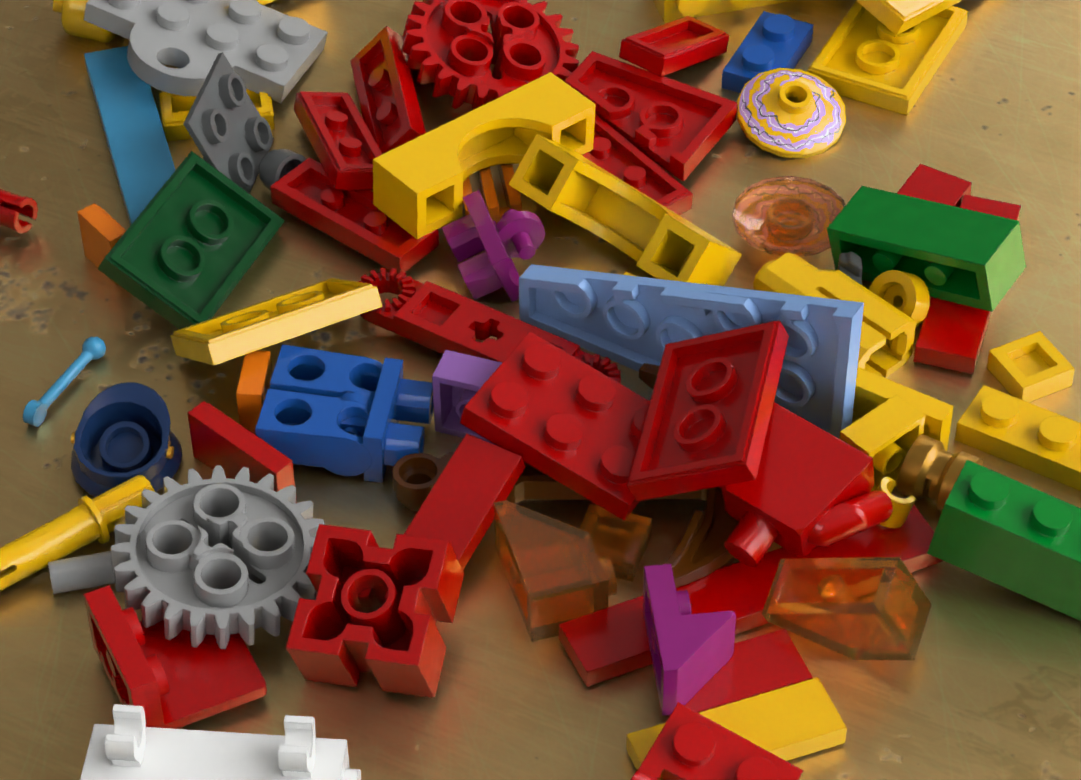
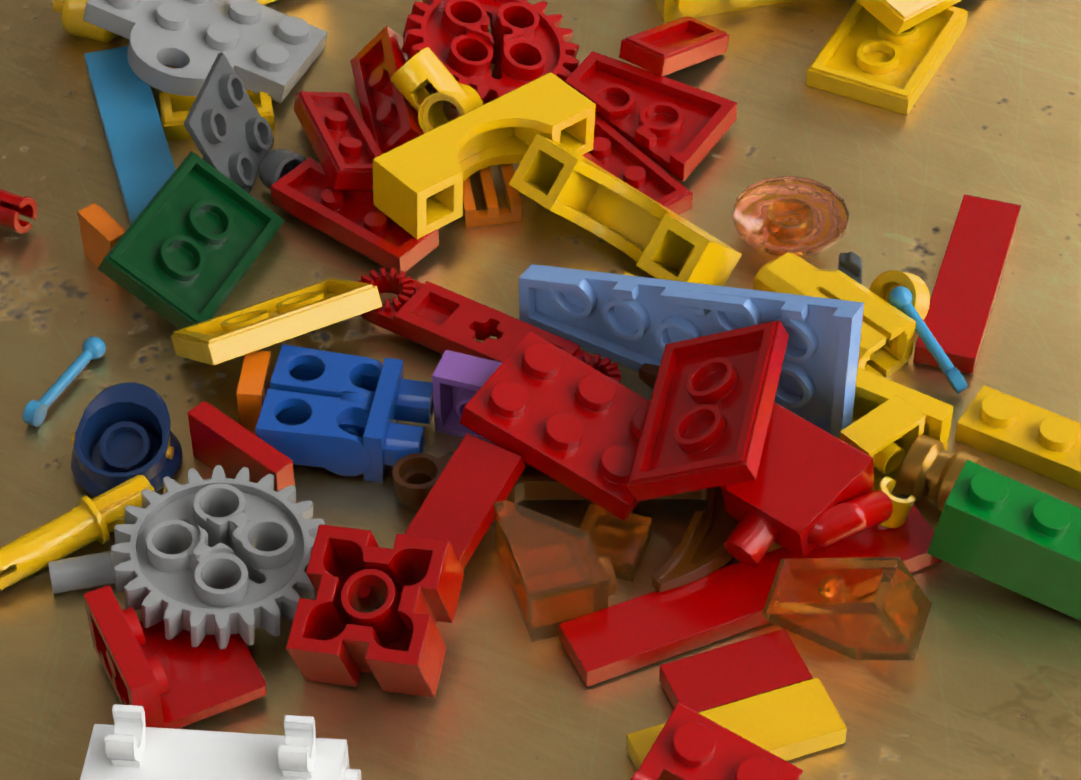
magenta hips [441,190,545,302] -> none
magenta slope [643,564,736,716] -> none
blue plate [722,11,813,93] -> none
dish [737,68,846,159] -> none
green brick [827,186,1026,312] -> none
red tile [897,164,972,208] -> none
yellow tile [986,331,1075,402] -> none
none -> yellow piece [390,47,483,134]
none -> dark azure hinge [888,286,968,394]

